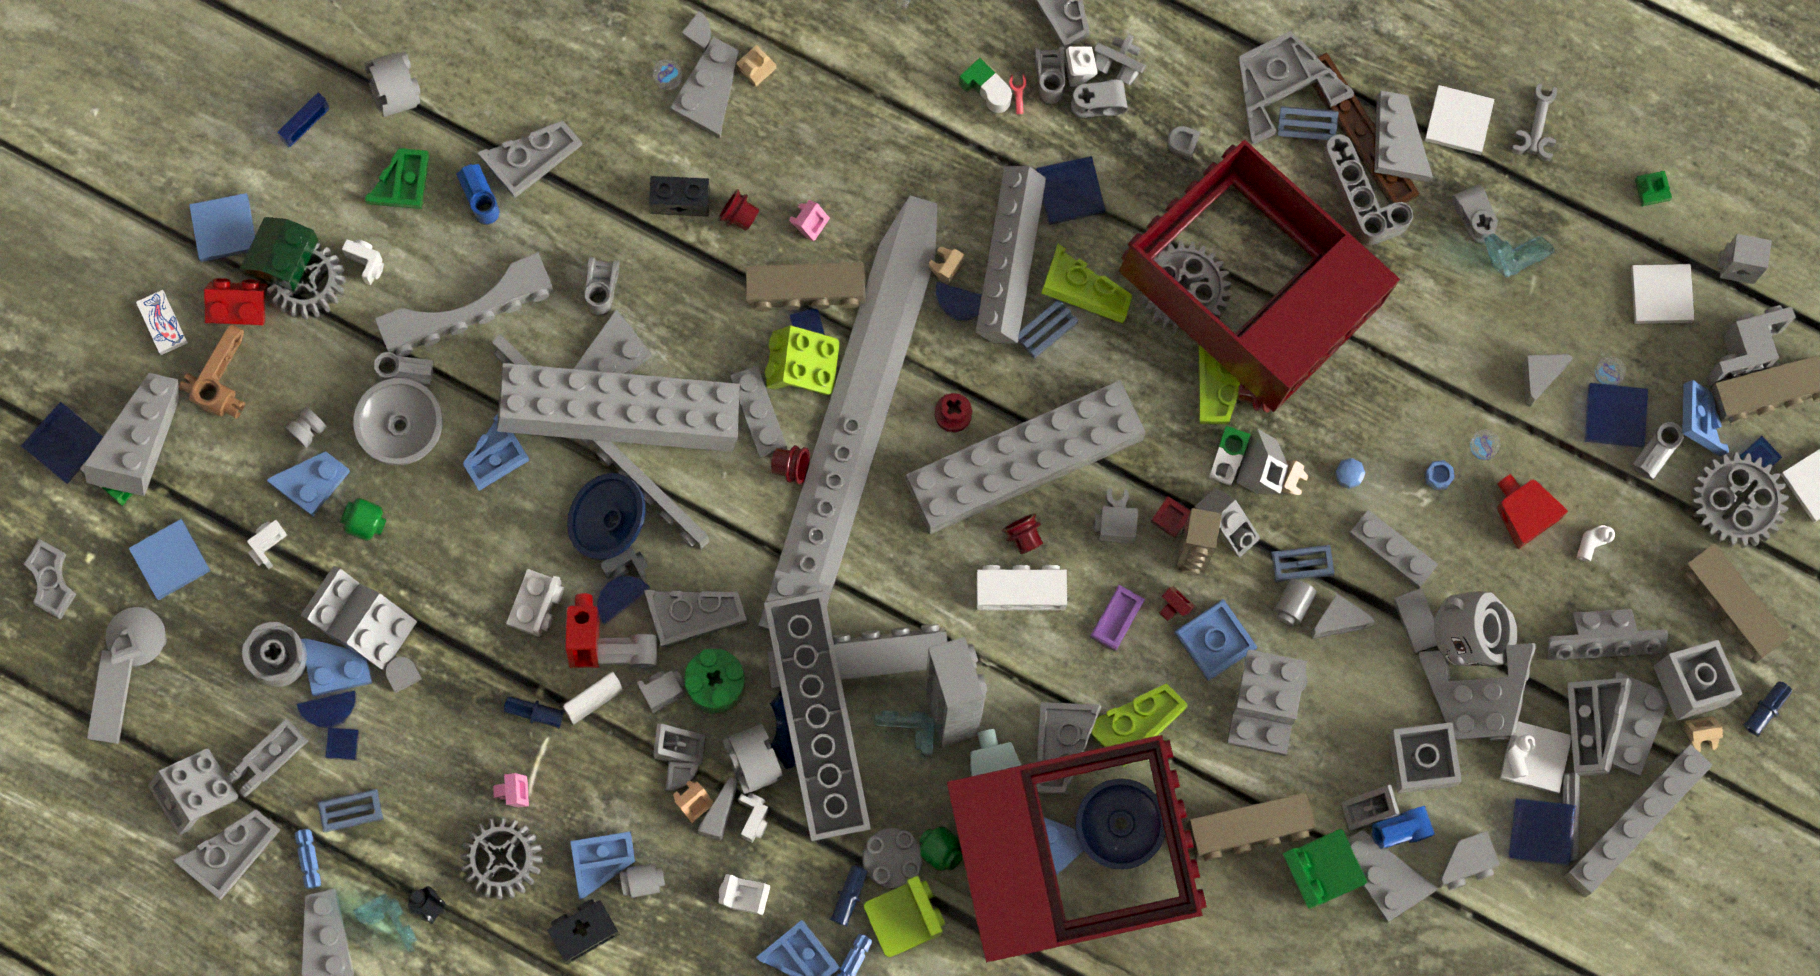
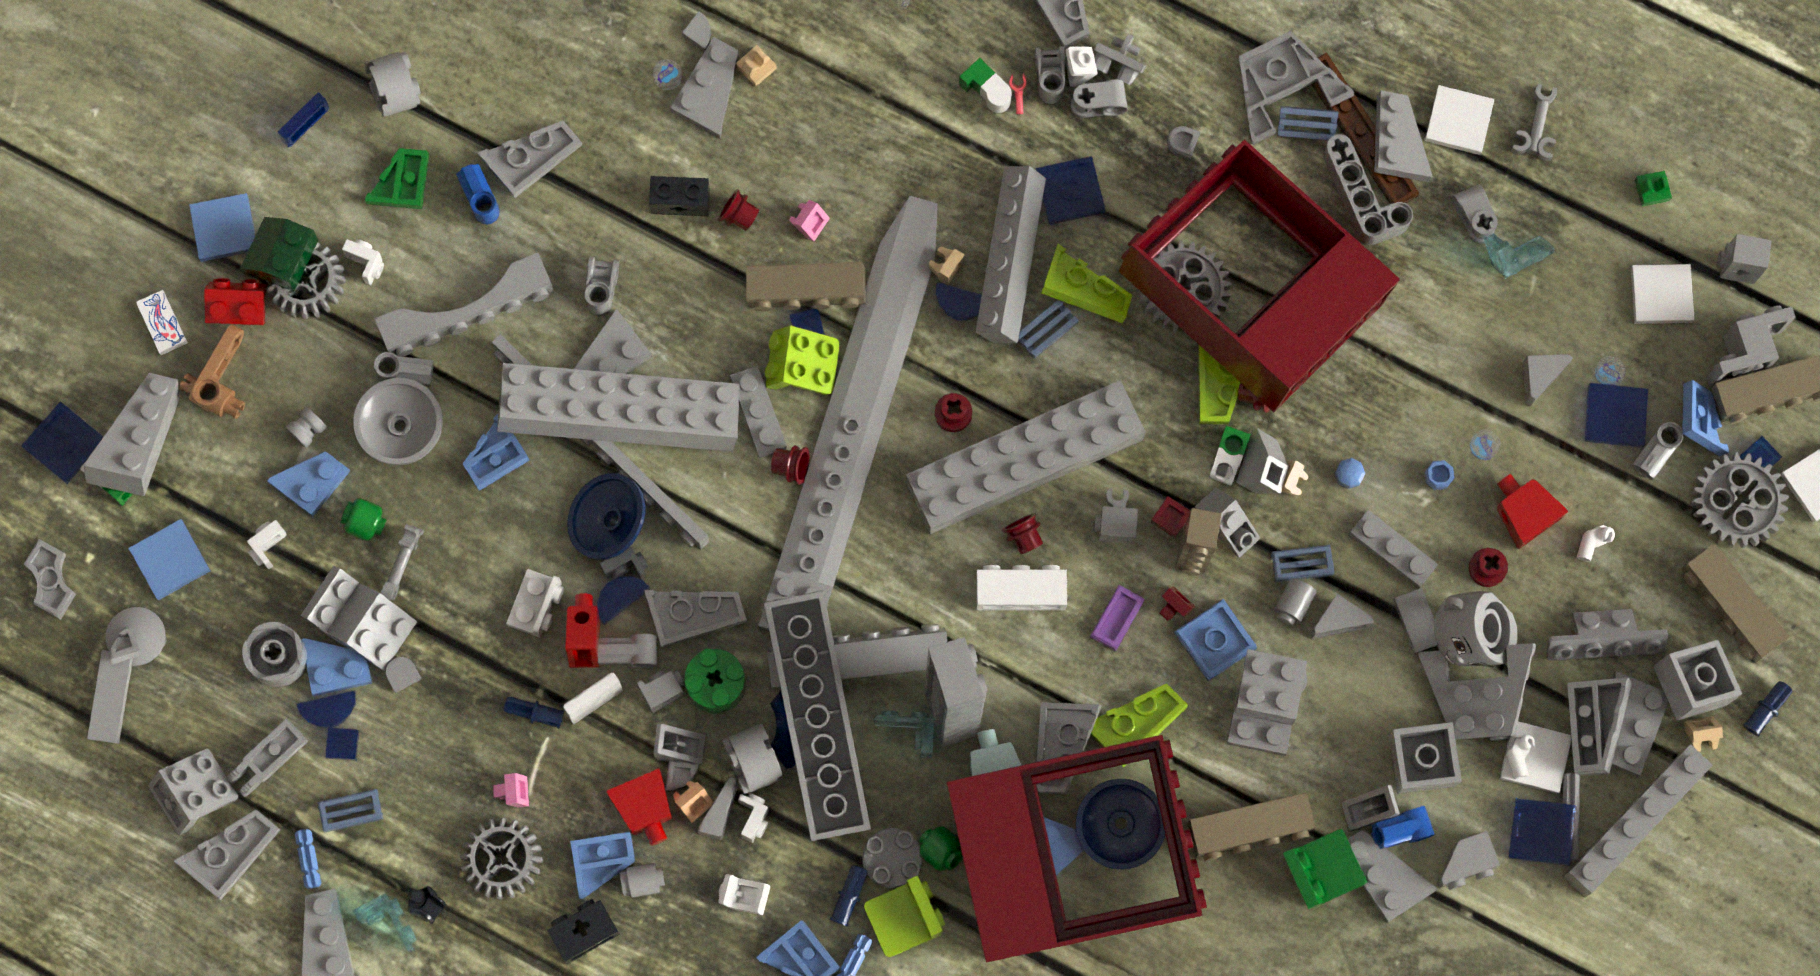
none -> light grey bar [381,524,424,601]
none -> red torso [606,768,672,846]
none -> dark red piece [1468,548,1508,587]

